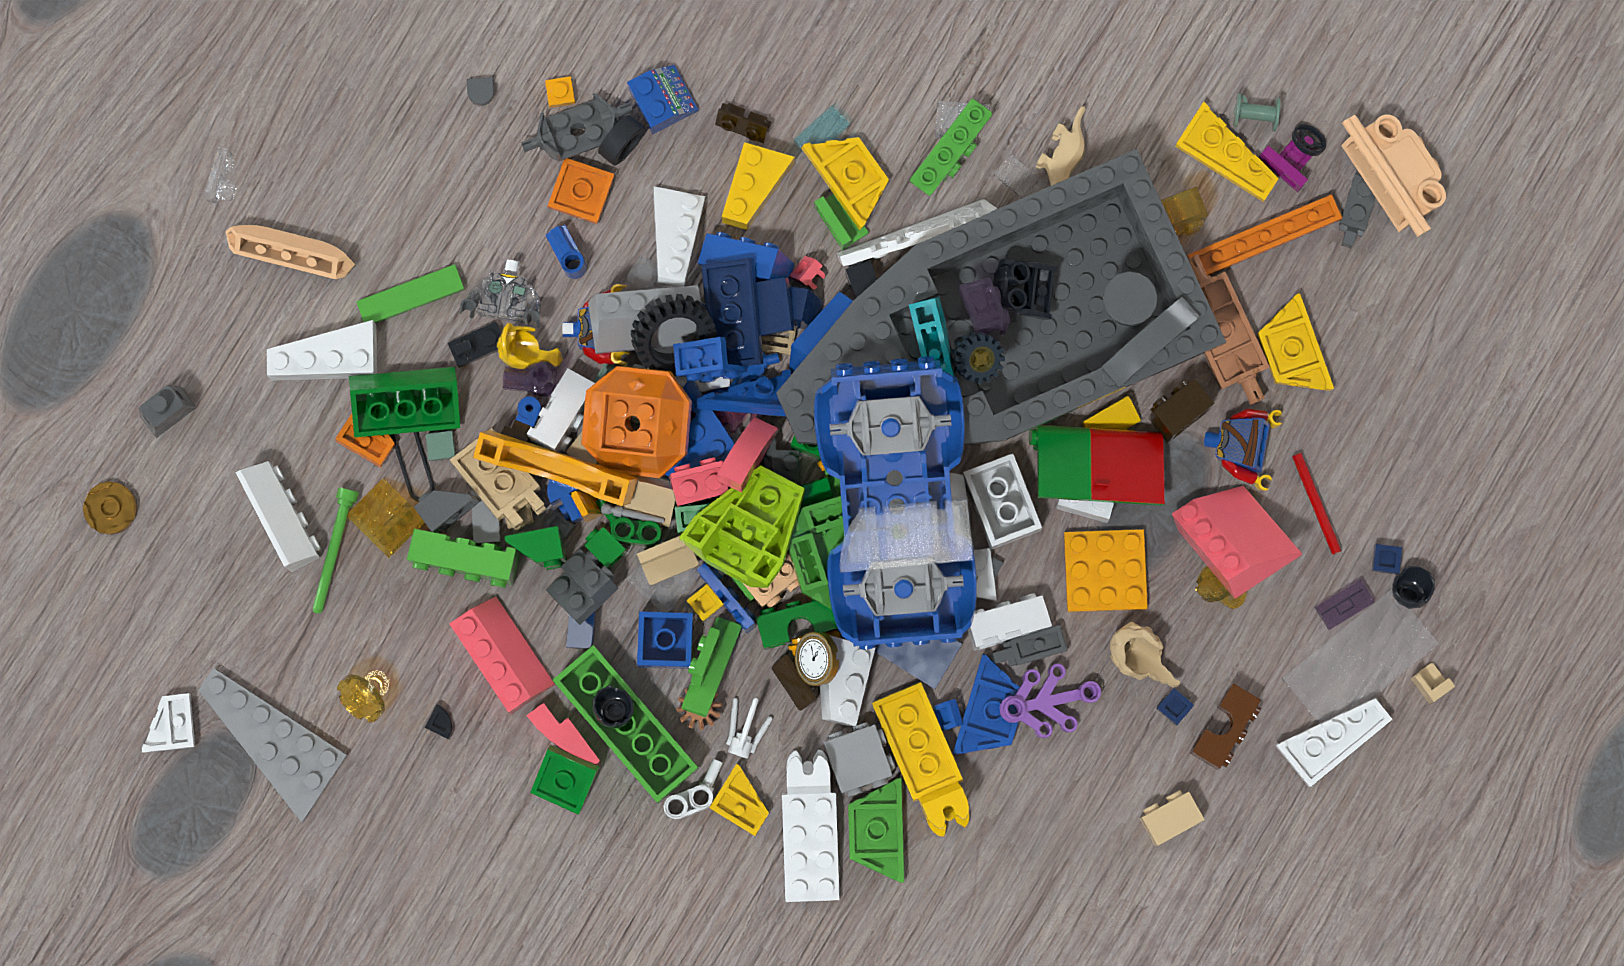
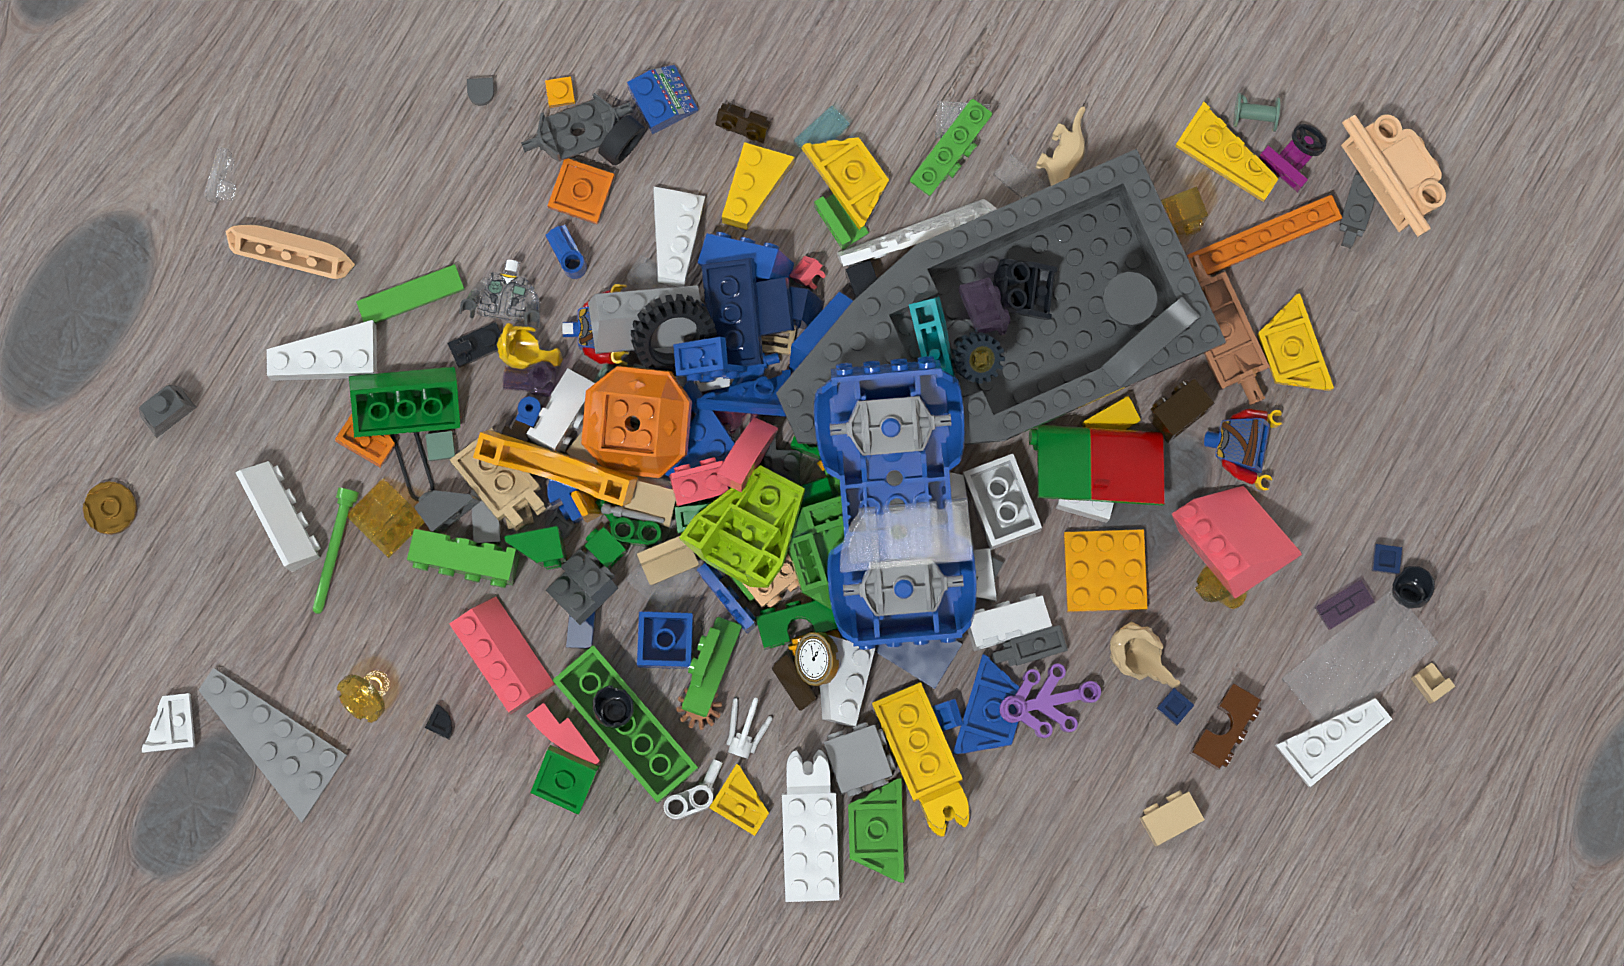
yellow plate [686,584,724,622] -> none
red bar [1292,453,1342,555] -> none

